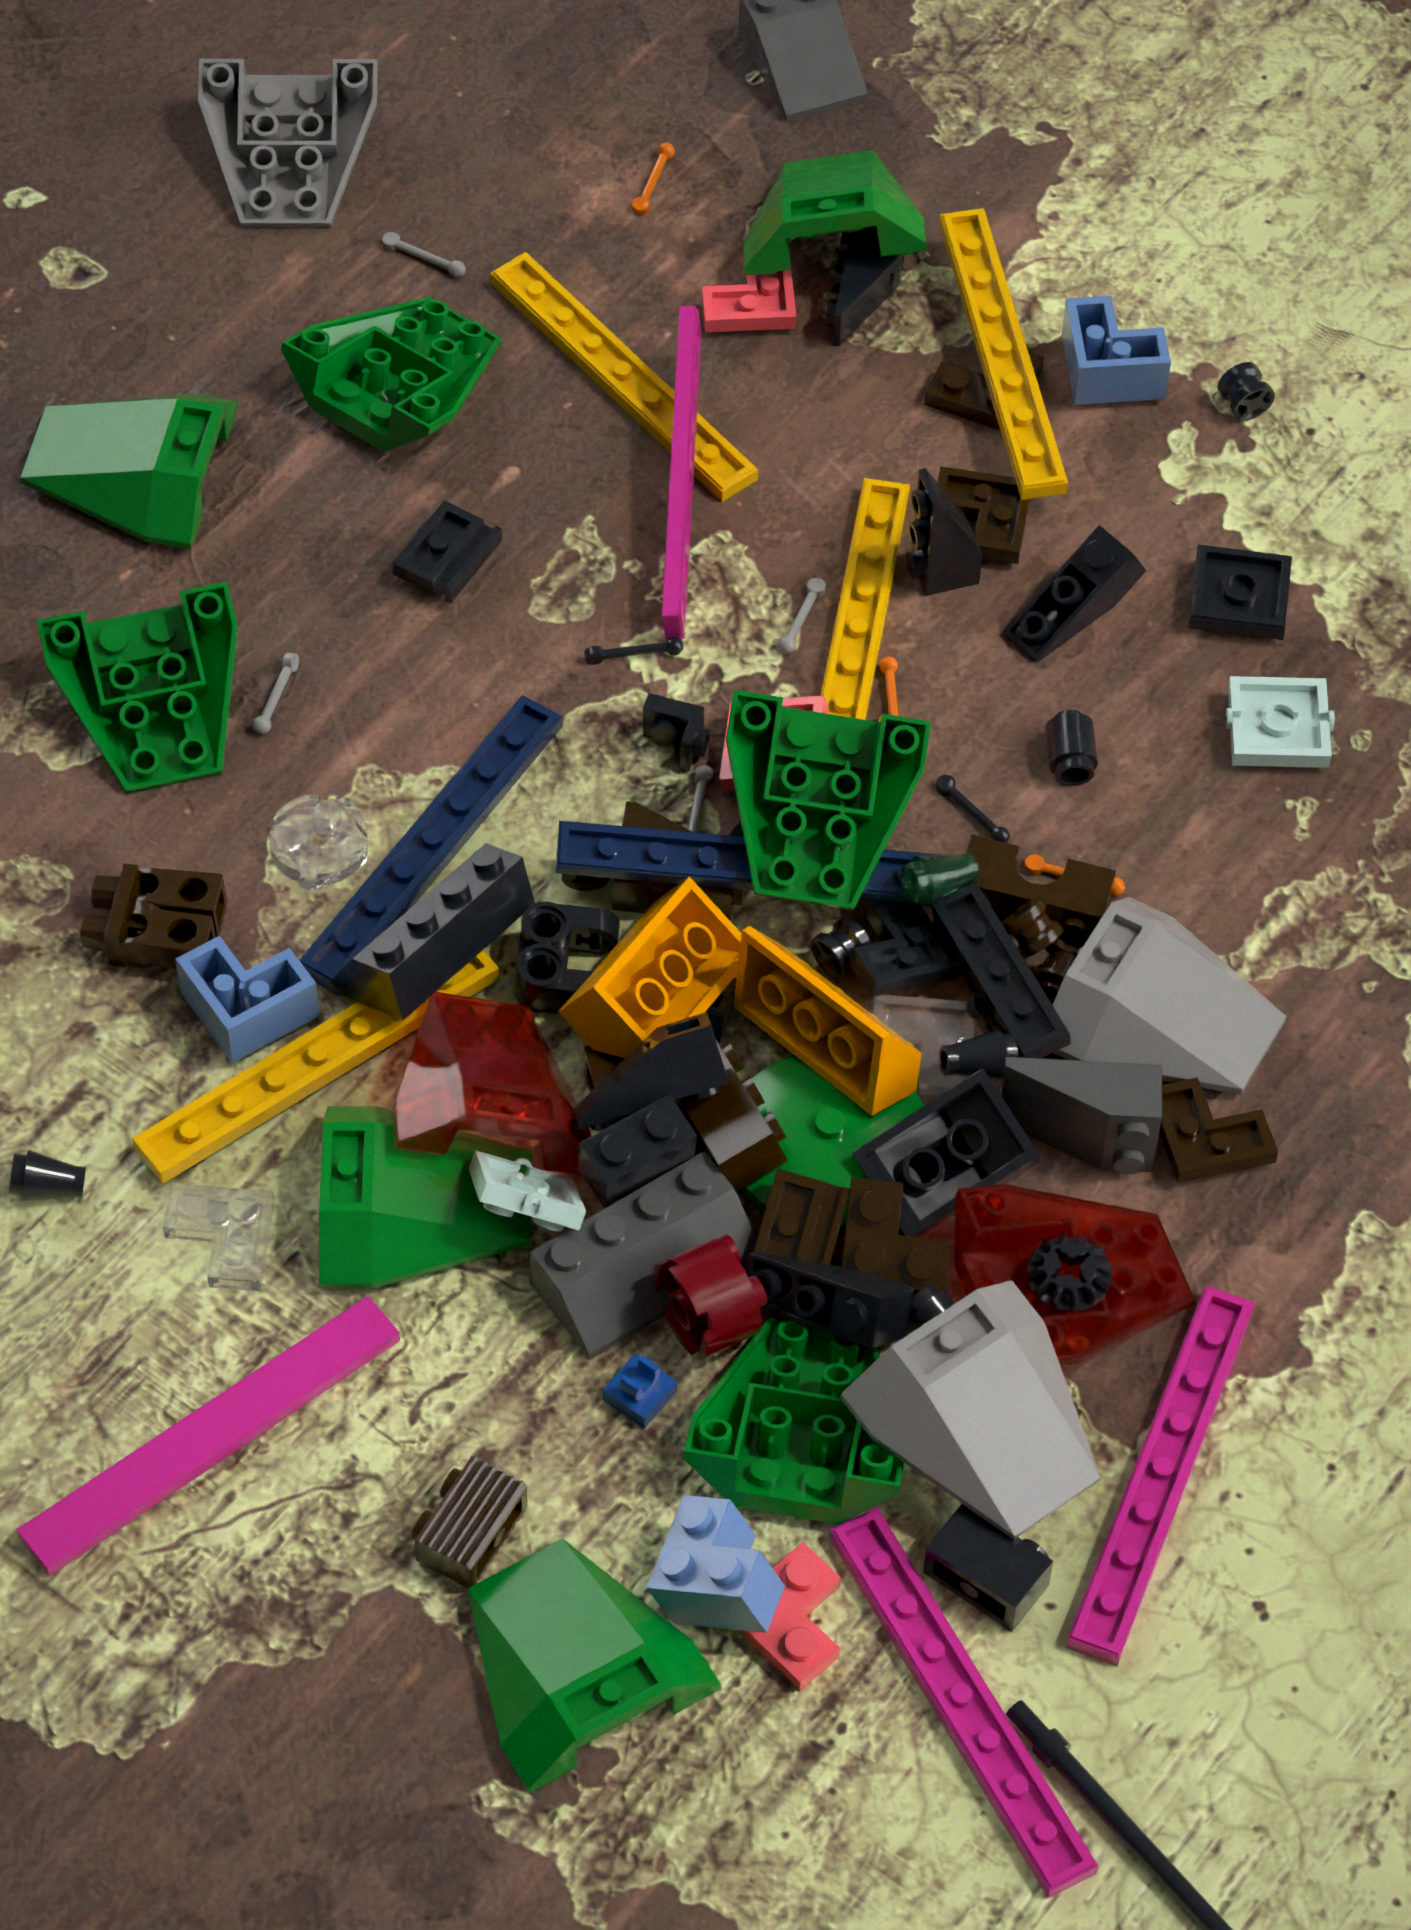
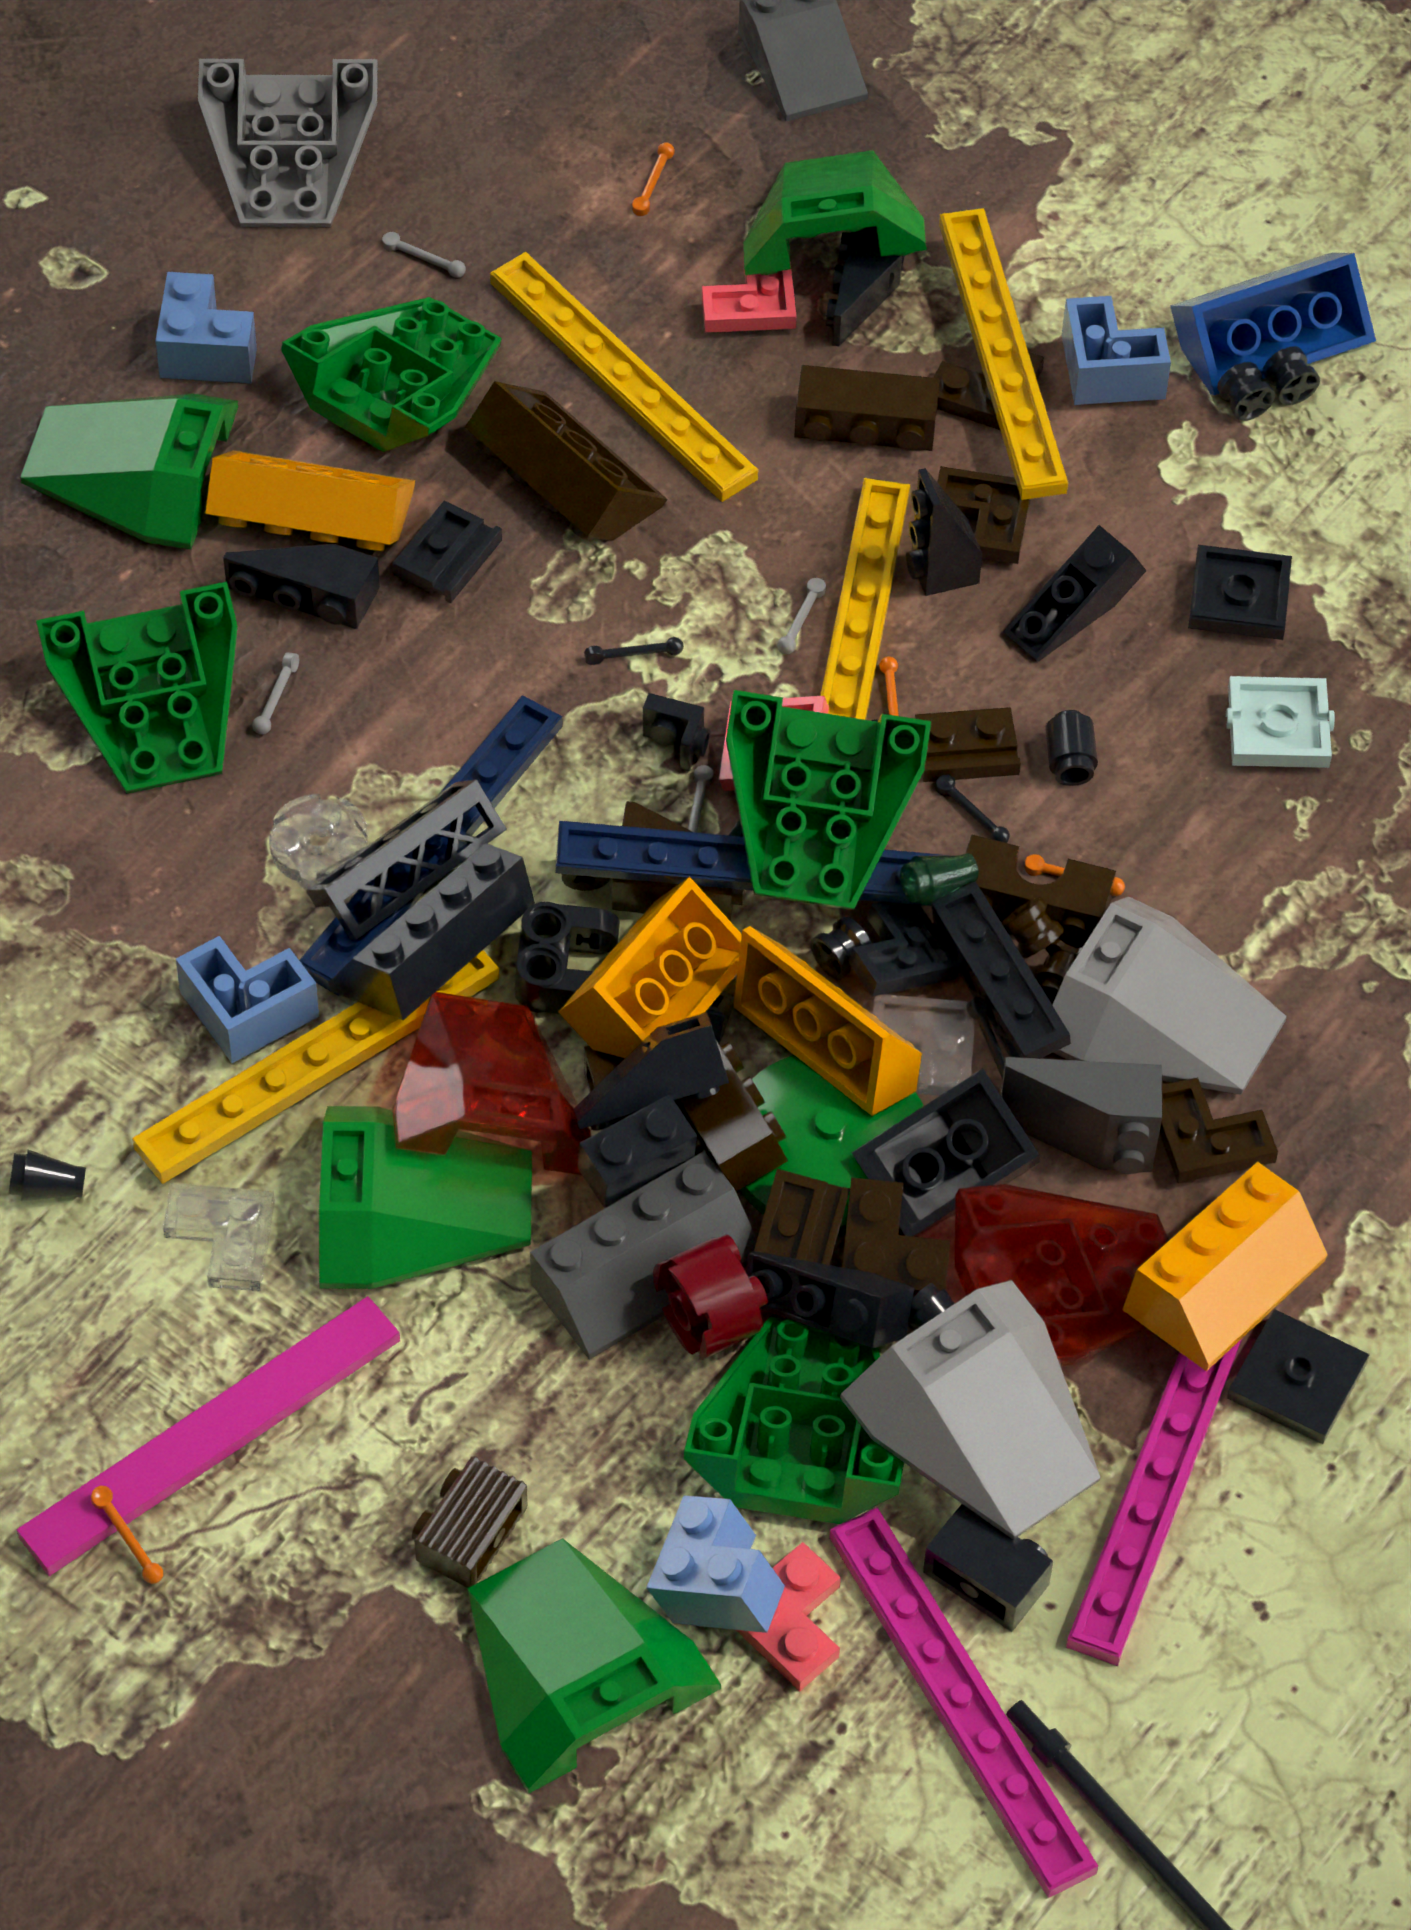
dark brown hips [80,863,228,969] -> none
light aqua plate [469,1150,586,1231] -> none
blue tile [602,1353,677,1429] -> none
dark pink tile [662,306,701,642] -> none
black cone [939,1029,1019,1080] -> none
black gear [1027,1232,1112,1312] -> none
none -> orange hinge [91,1486,164,1584]
none -> medium blue brick [156,272,257,384]
none -> light orange slope [205,450,415,551]
none -> black slope [223,544,380,629]
none -> black fence [306,780,507,940]
none -> dark brown slope [465,381,668,541]
none -> dark brown brick [794,365,940,451]
none -> dark brown plate [914,707,1021,782]
none -> light orange slope [1122,1162,1328,1371]
none -> blue slope [1170,253,1376,395]
none -> black plate [1227,1309,1370,1444]
none -> black wheel [1262,346,1320,405]

